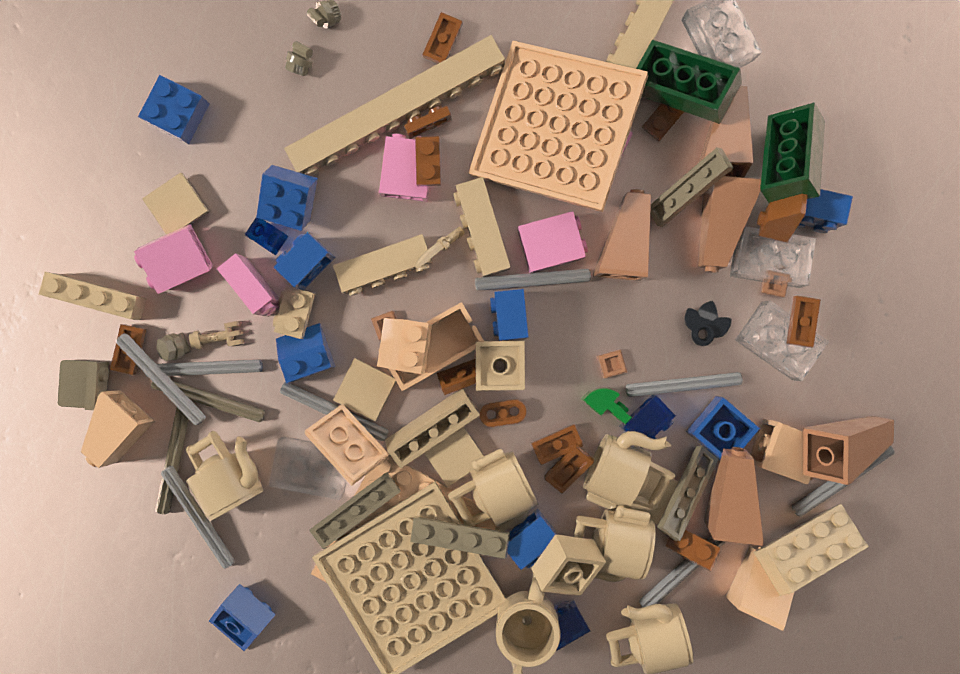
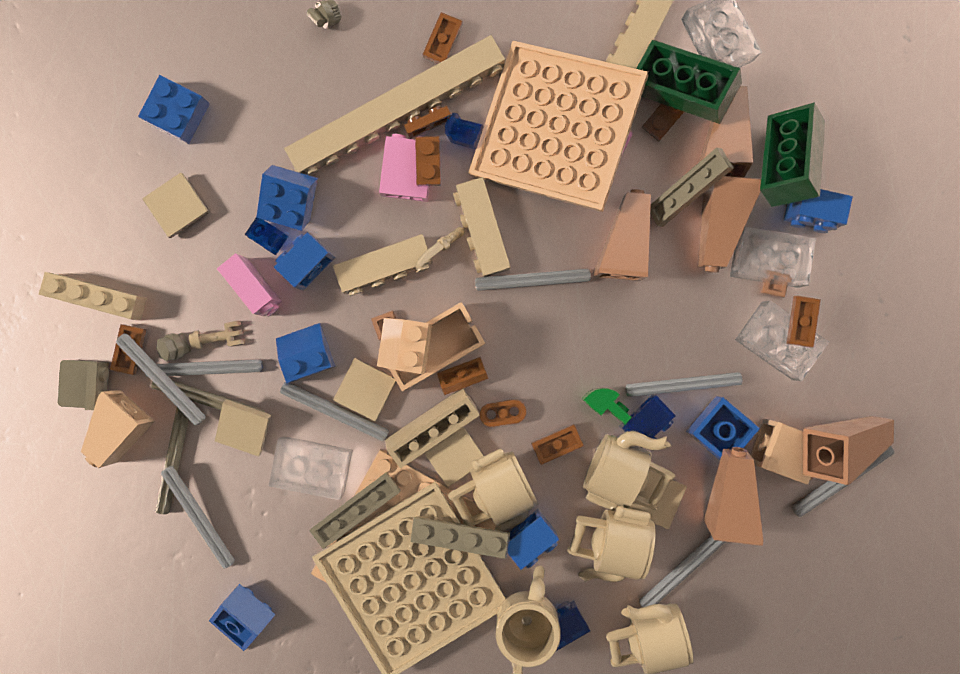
bright pink brick [134,224,213,294] -> none
tan piece [186,431,264,521] -> none
tan bracket [273,286,315,339] -> none
dark tan piece [285,41,313,76] -> none
light nougat tile [305,404,389,486] -> none
tan plant [476,341,525,390] -> none
blue brick [490,289,528,341] -> none
bright pink brick [517,211,588,273] -> none
tan brick [531,534,606,596] -> none
dark orange plate [544,444,594,494] -> none
nougat tile [597,350,627,378] -> none
dark tan plate [657,446,718,541] -> none
dark orange brick [665,530,721,572] -> none
black plate [684,301,732,346] -> none
light nougat slope [726,546,794,631] -> none
tan brick [754,504,869,596] -> none
dark orange slope [757,194,807,243] -> none
none -> tan tile [215,399,271,457]
none -> clear blue bracket [445,112,484,149]

